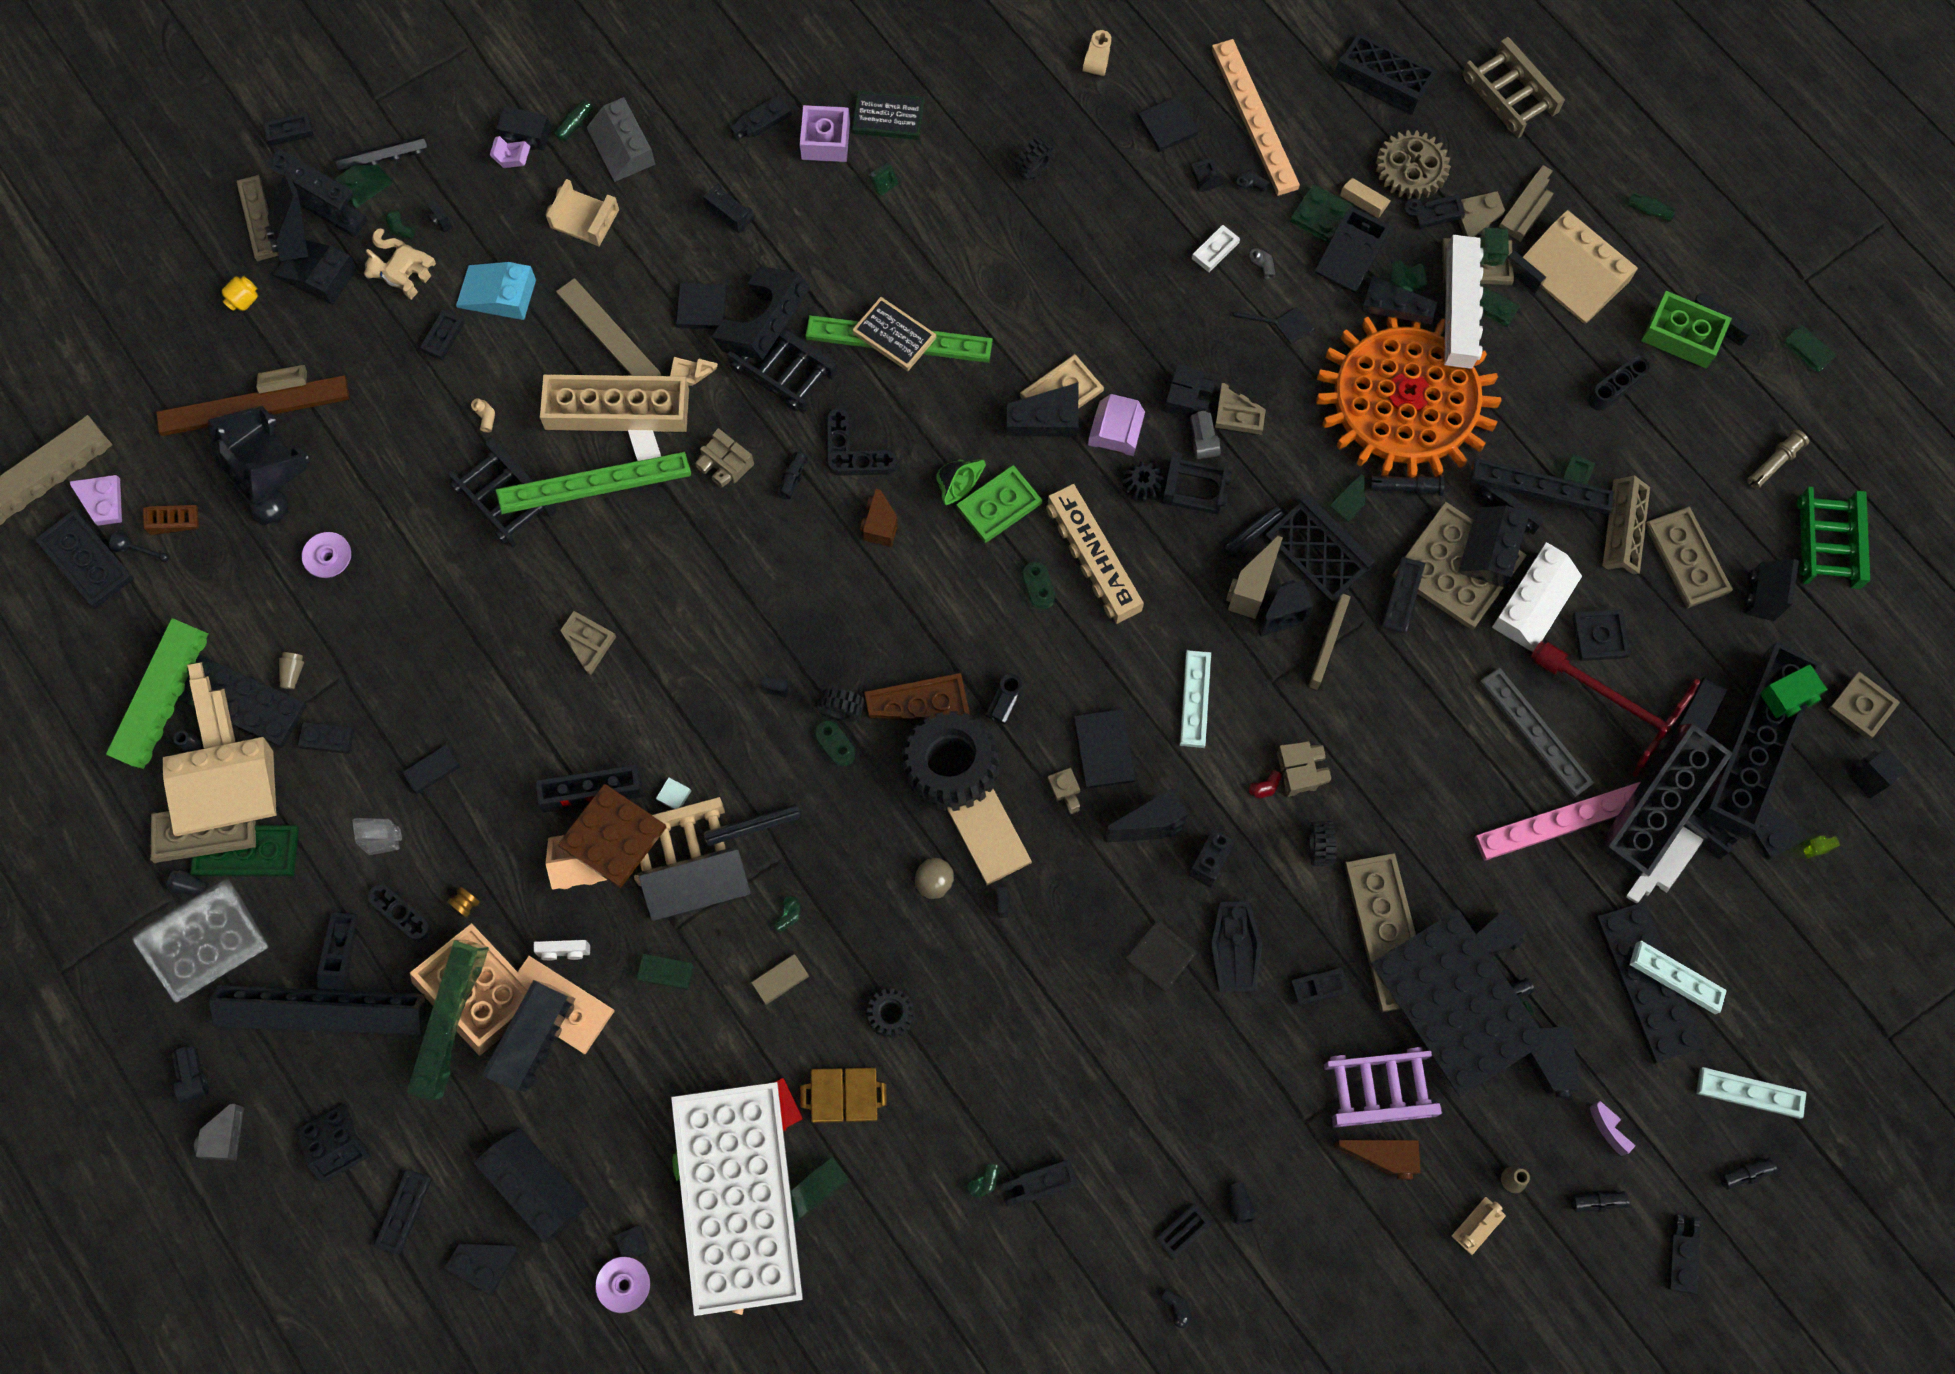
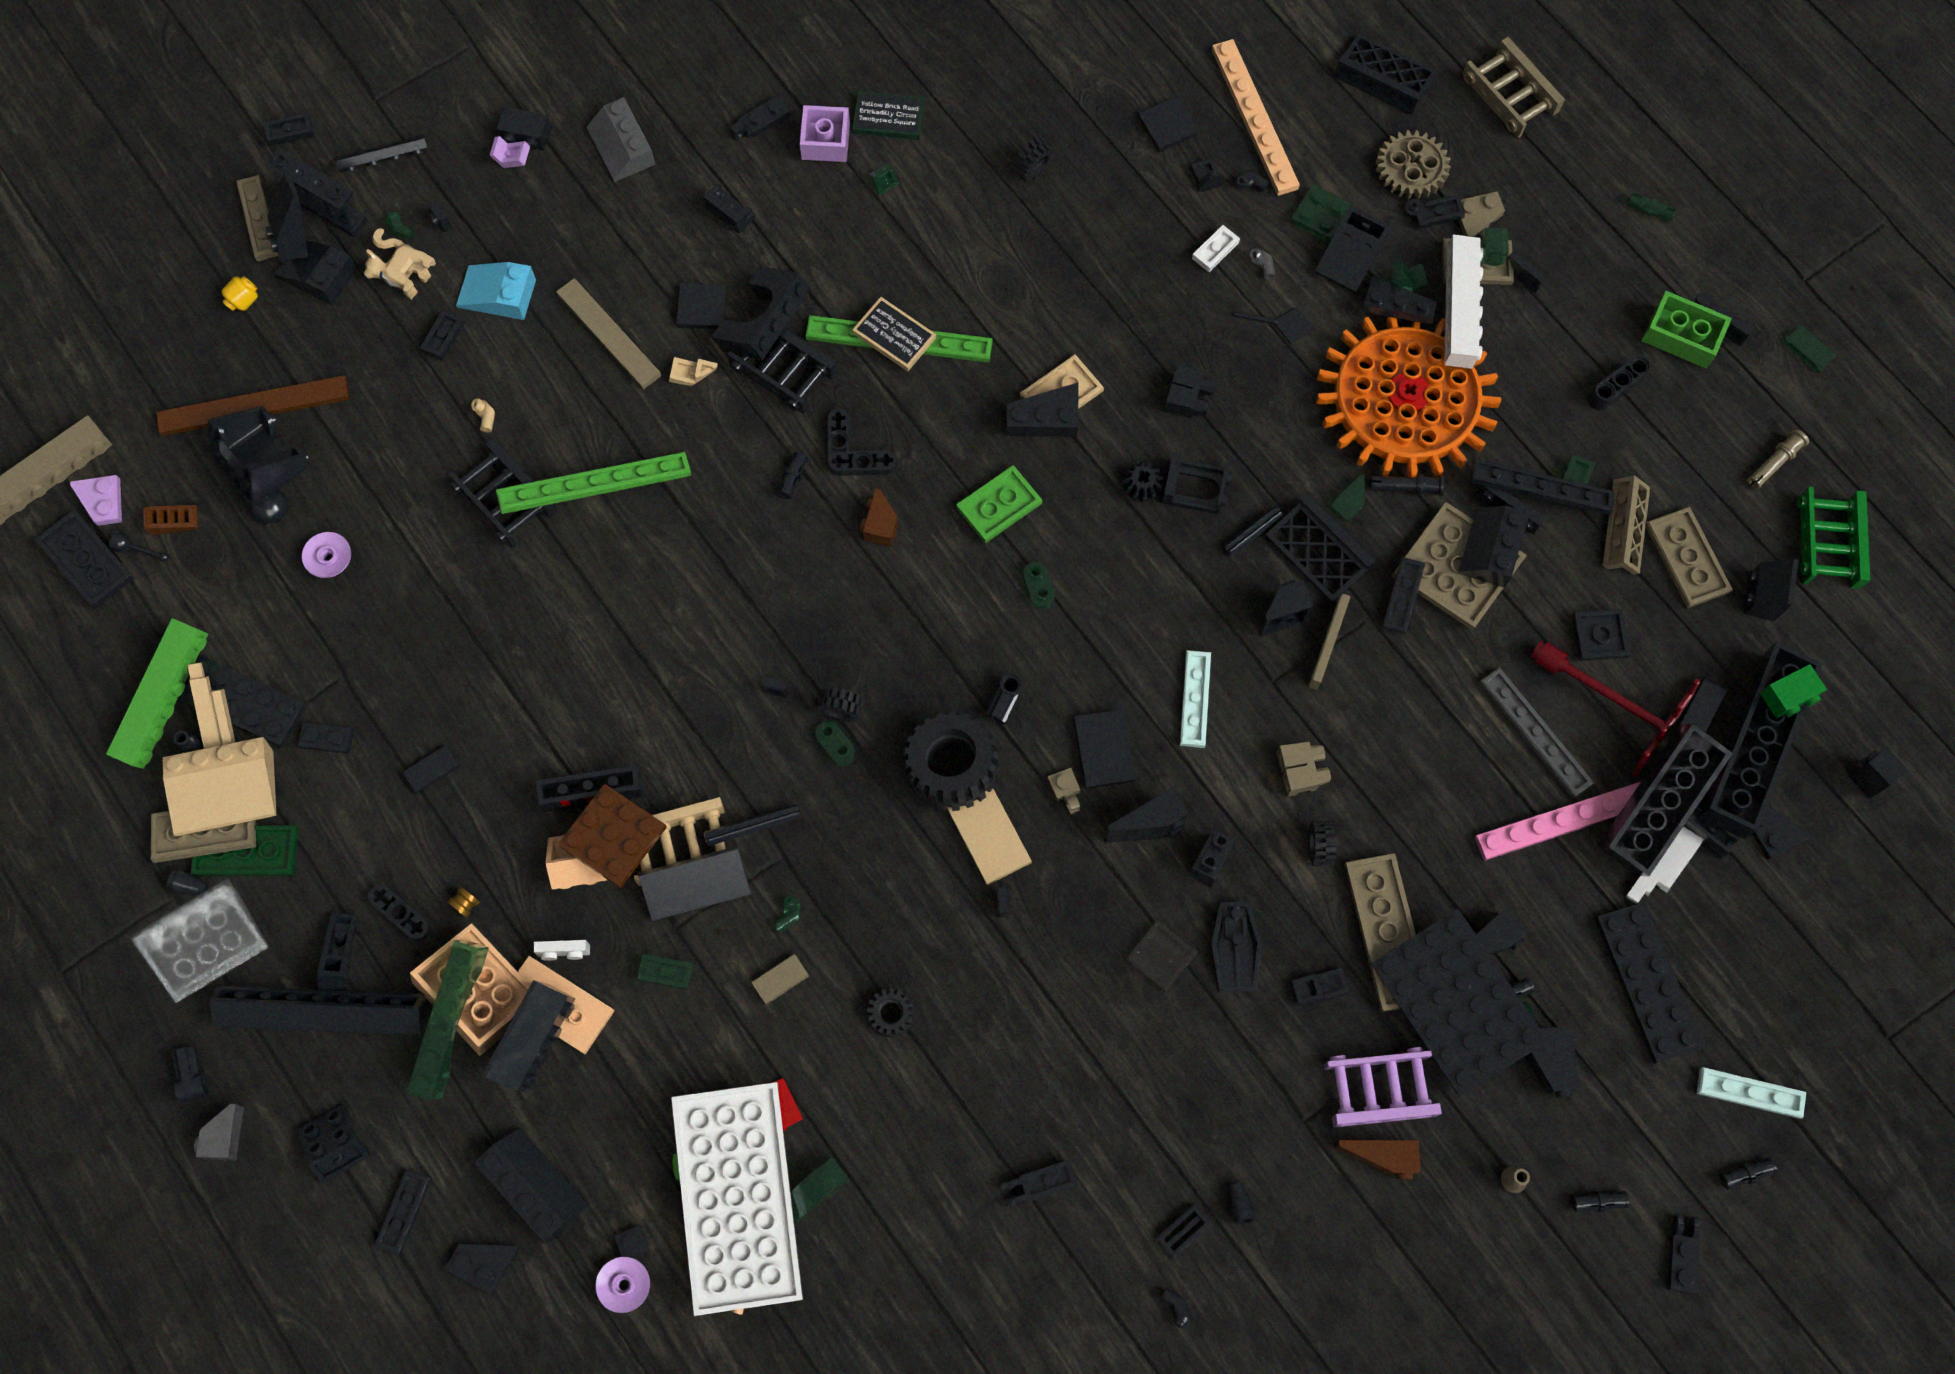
dark tan tile [256,365,307,394] -> none
dark tan cone [279,652,304,689] -> none
clear green slope [335,165,393,208] -> none
clear slope [352,818,402,856] -> none
tan brick [540,375,689,432] -> none
tan panel [546,179,619,247] -> none
clear green pin [554,99,593,142] -> none
dark tan wing [560,611,616,675] -> none
white tile [628,430,661,461] -> none
light aqua tile [656,778,691,810] -> none
dark tan hips [695,428,754,488] -> none
pearl gold piece [800,1068,887,1123] -> none
reddish brown wing [864,673,970,720] -> none
dark tan hair [915,858,954,899] -> none
bright green hat [936,459,986,505] -> none
clear green arm [967,1163,1000,1197] -> none
tan brick [1046,484,1144,624] -> none
tan piece [1083,30,1111,76] -> none
lavender slope [1088,394,1145,456] -> none
dark grey piece [1190,411,1221,460] -> none
dark tan wing [1215,383,1266,435] -> none
dark tan slope [1226,536,1283,619] -> none
dark red arm [1248,770,1283,799] -> none
tan slope [1340,178,1391,218] -> none
tan hinge [1452,1197,1506,1255] -> none
clear green plate [1480,284,1520,327] -> none
white slope [1492,542,1582,652] -> none
dark tan piece [1499,165,1554,242] -> none
tan slope [1523,210,1638,324] -> none
lavender slope [1590,1101,1635,1156] -> none
light aqua tile [1630,941,1726,1014] -> none
clear neon green plate [1803,835,1840,859] -> none
dark tan plate [1828,672,1900,740] -> none

